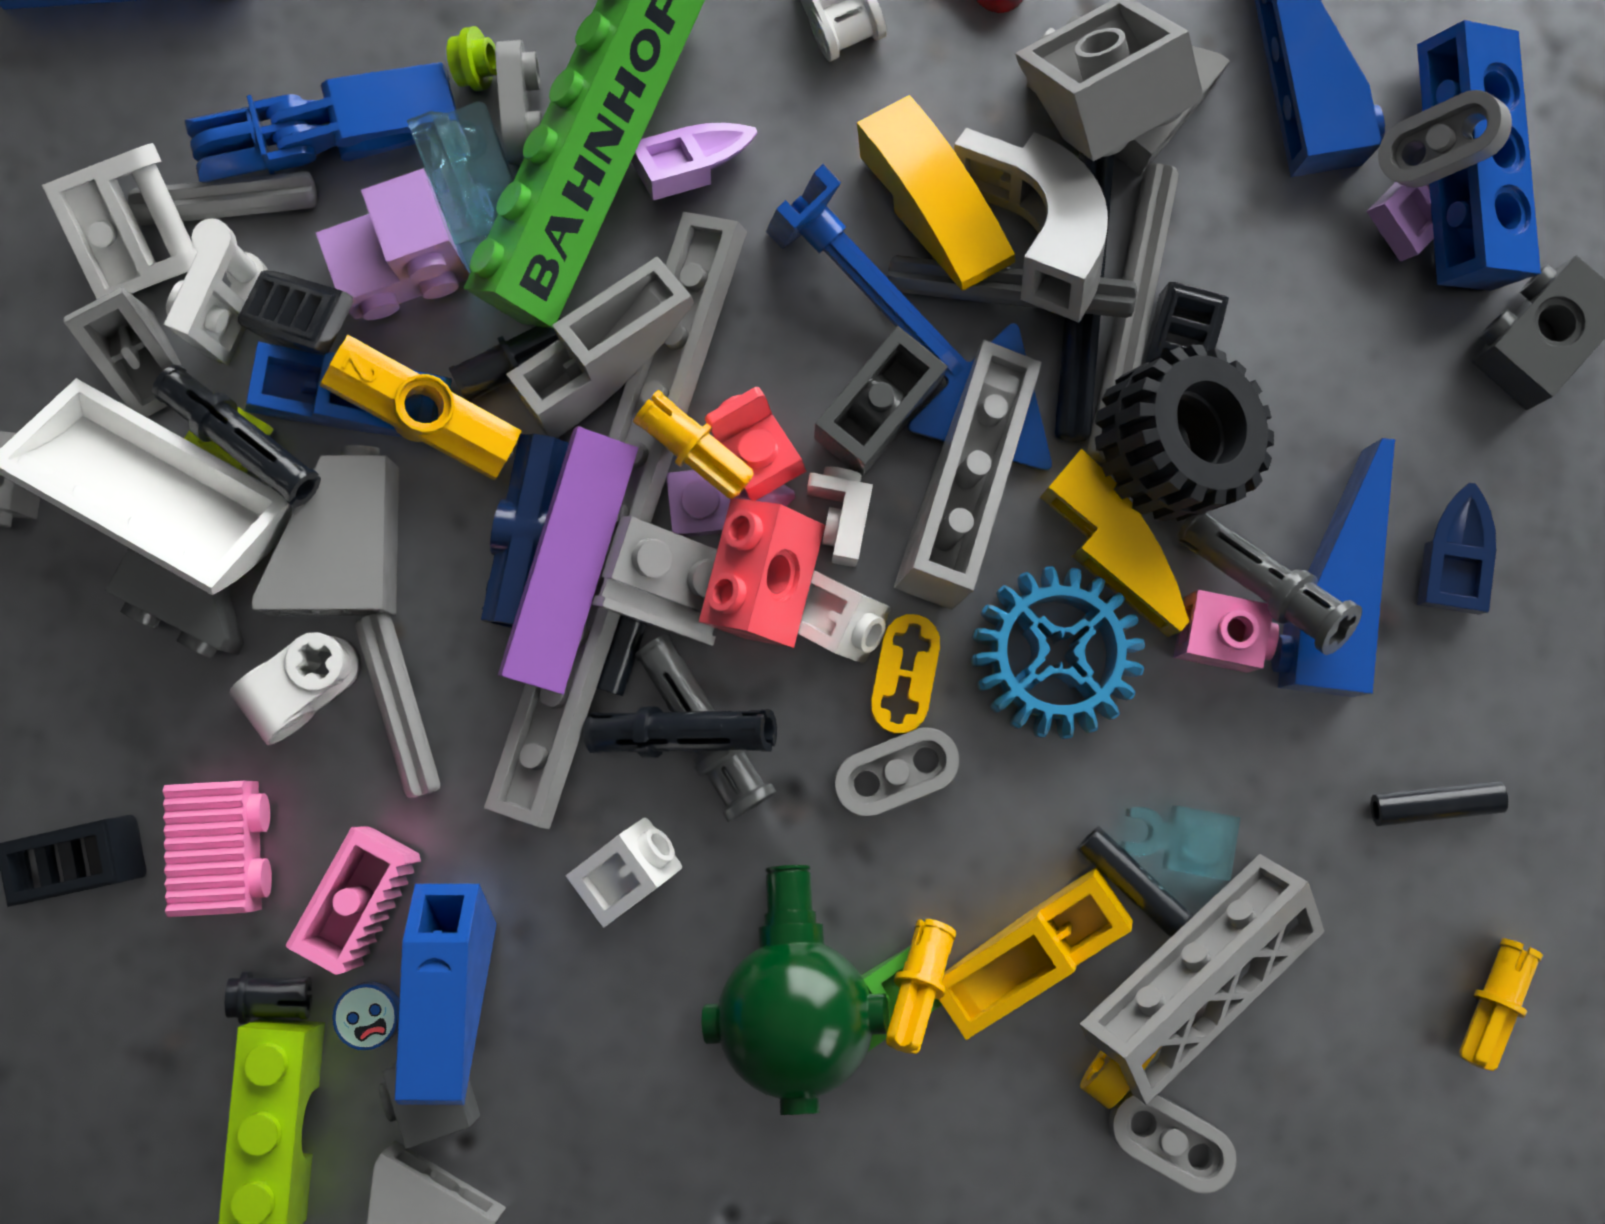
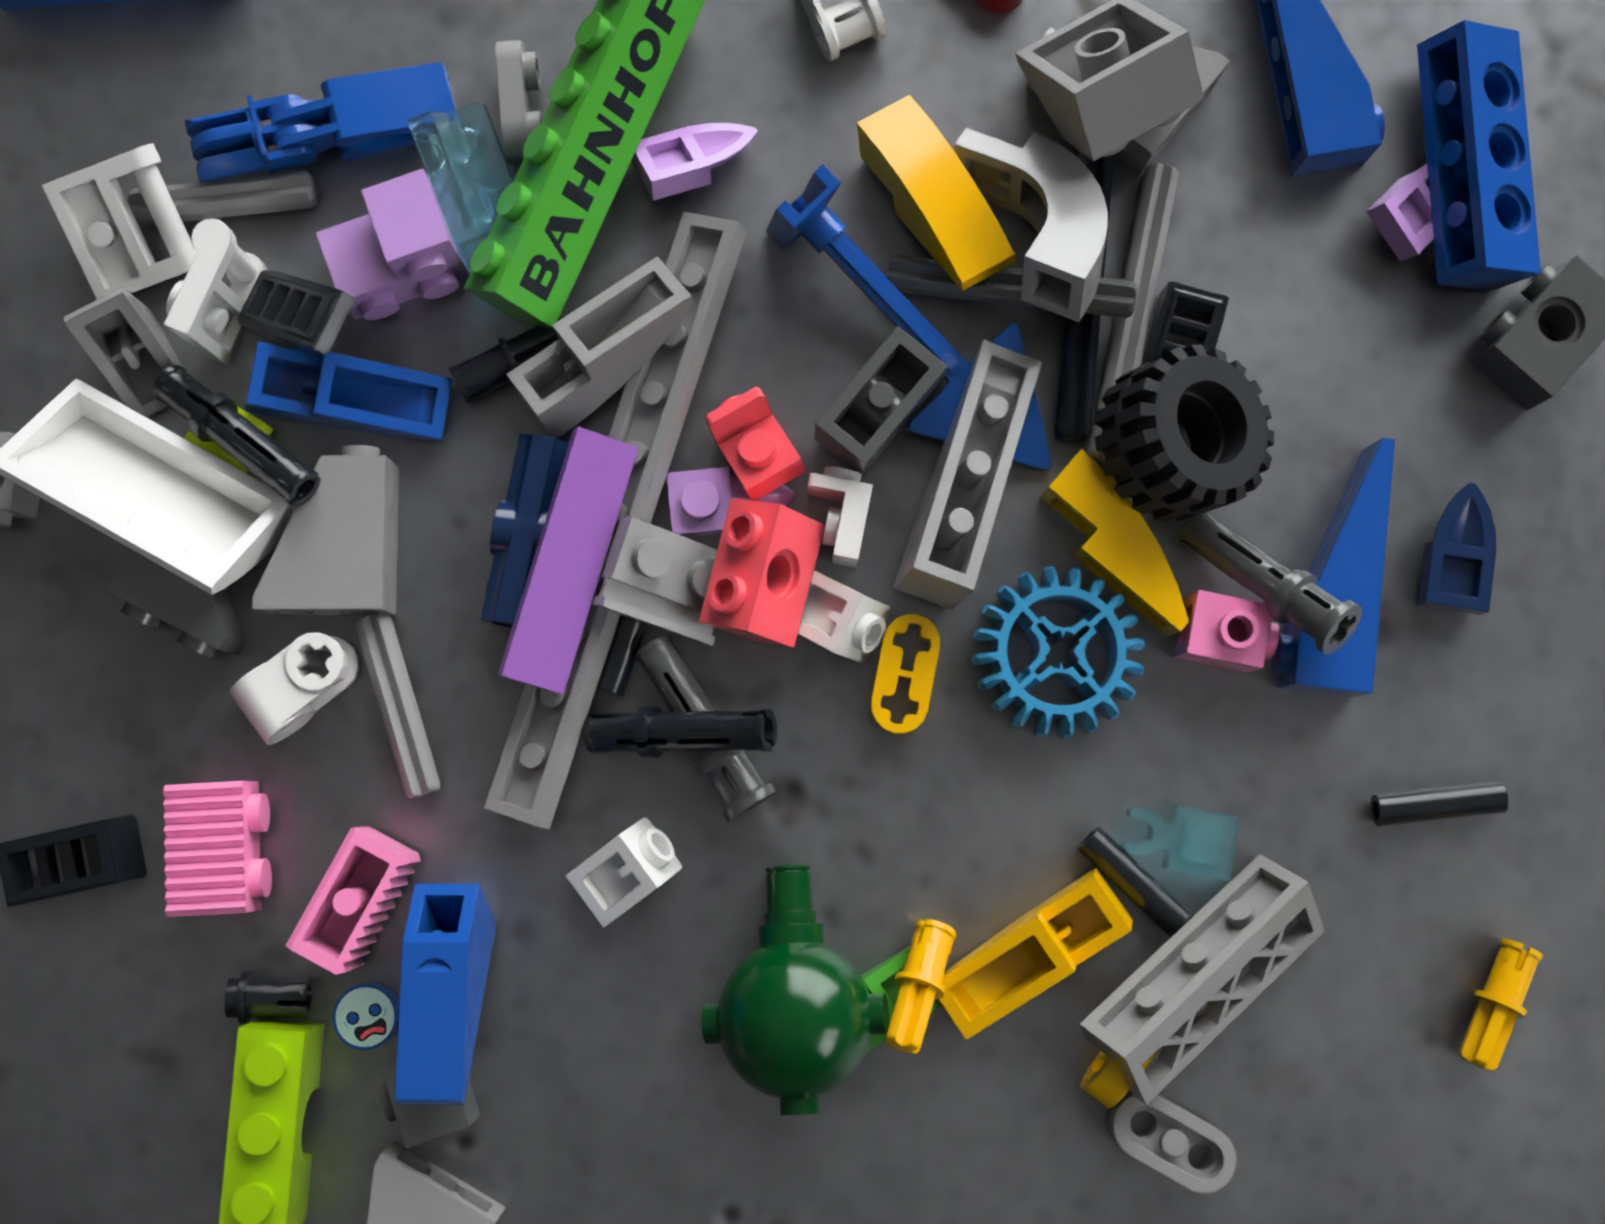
yellow piece [320,335,522,481] -> none
lime plate [446,26,497,91] -> none
yellow axle [633,390,754,499] -> none
light grey plate [834,728,959,816] -> none
light grey plate [1378,90,1512,188] -> none

